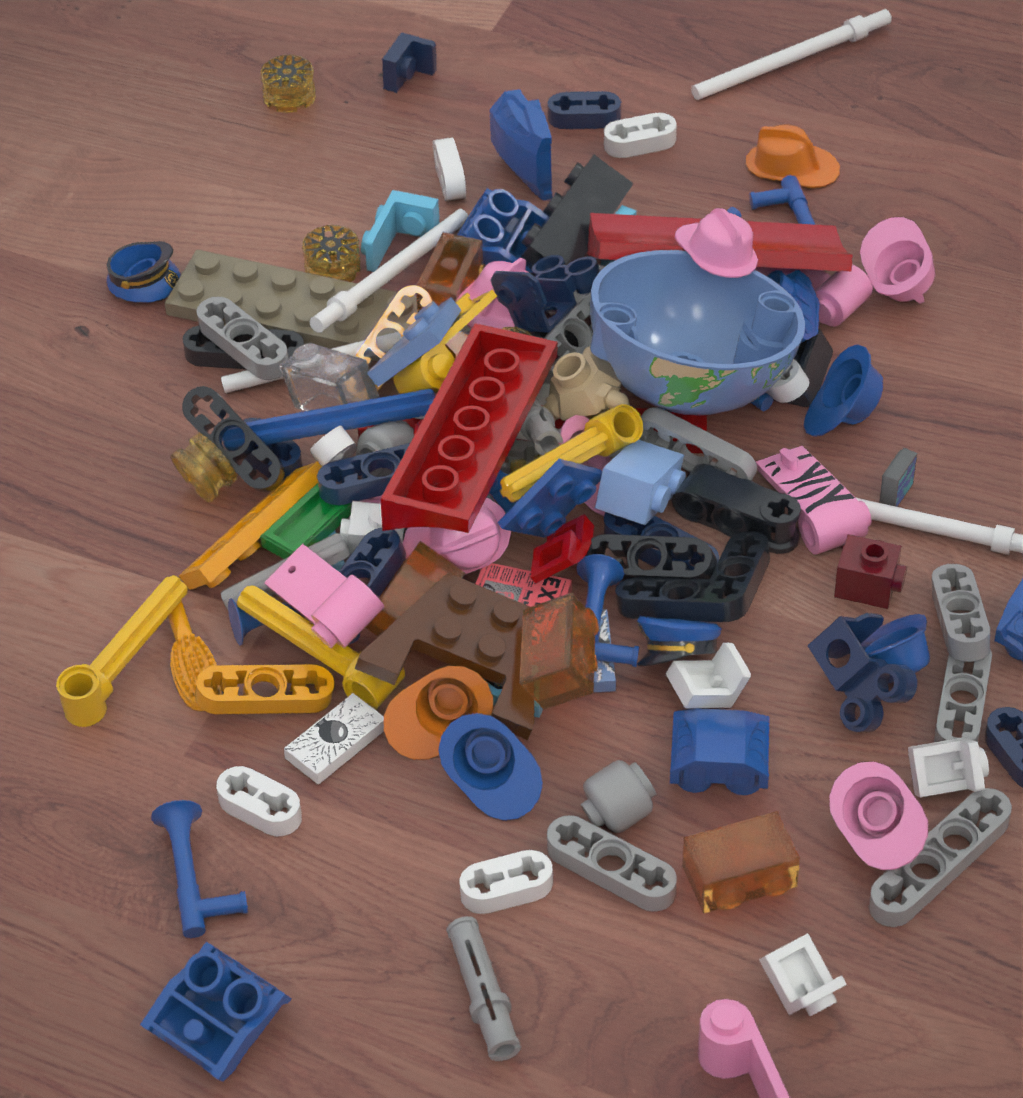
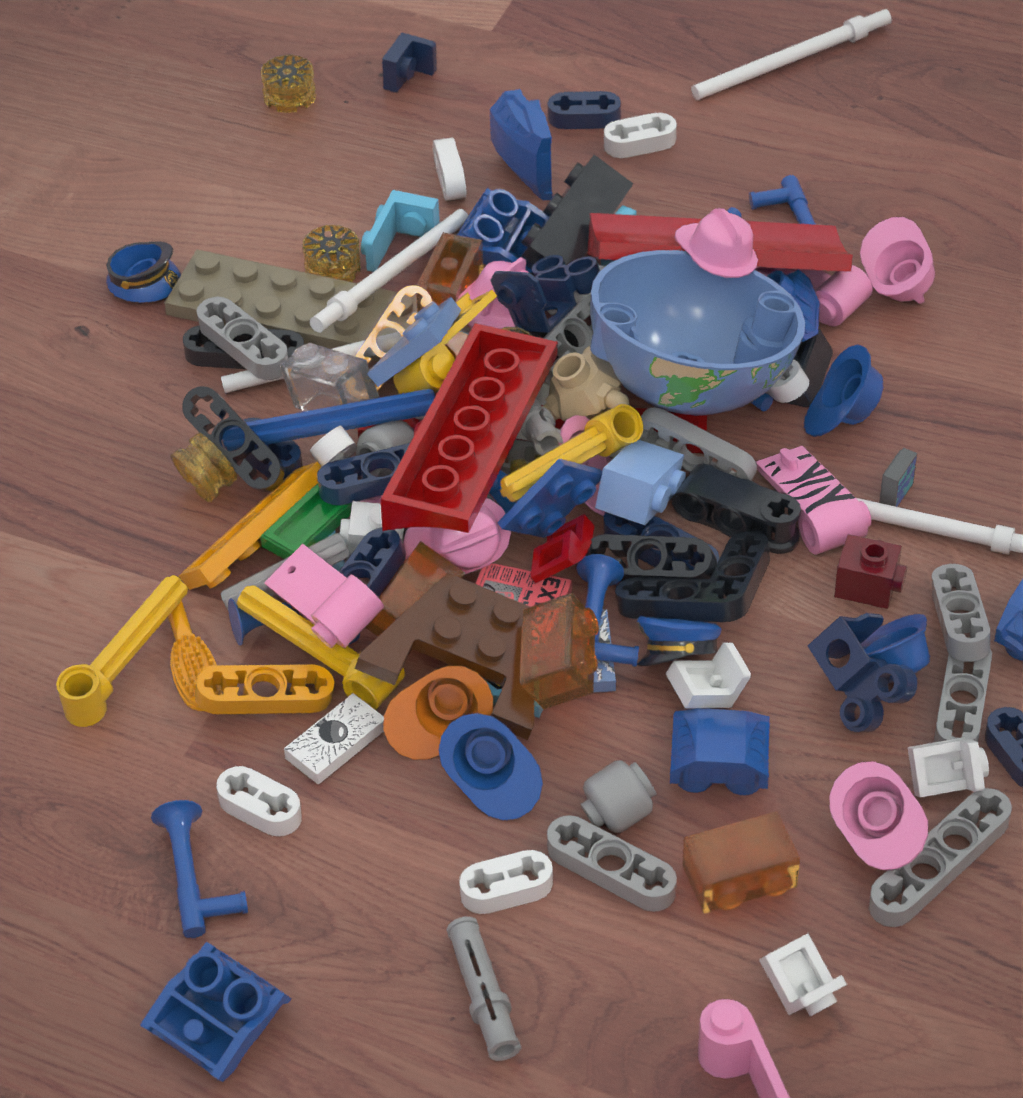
orange piece [746,124,840,188] -> none

